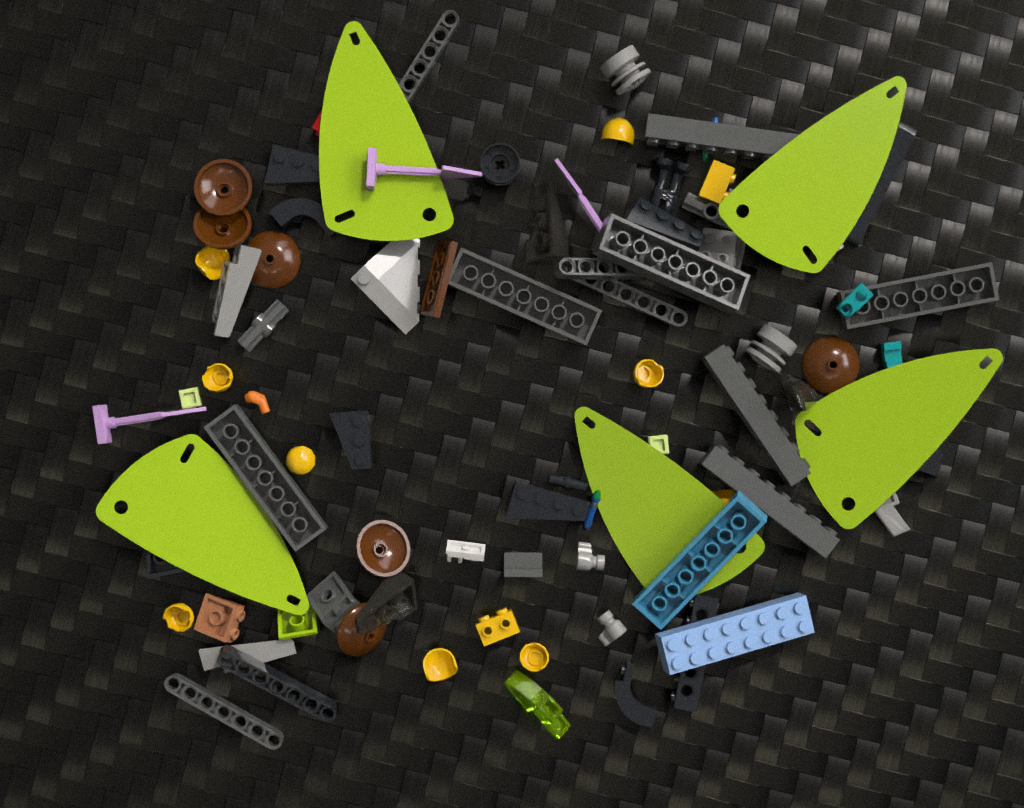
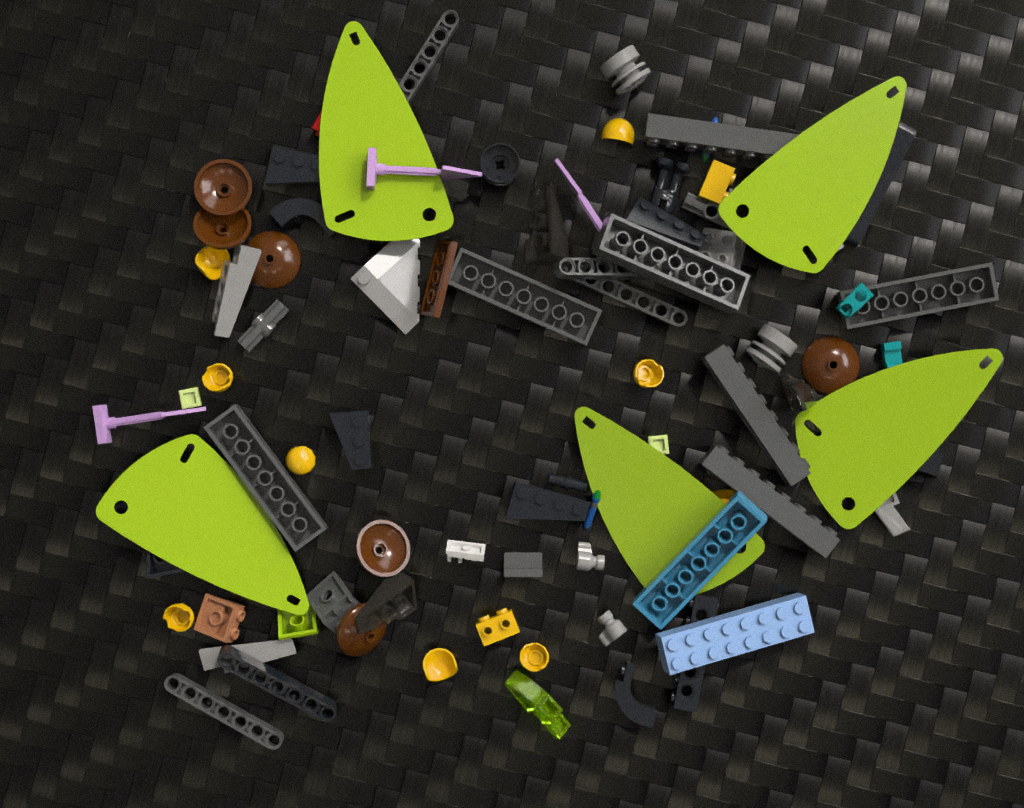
orange arm [245,391,270,414] -> none

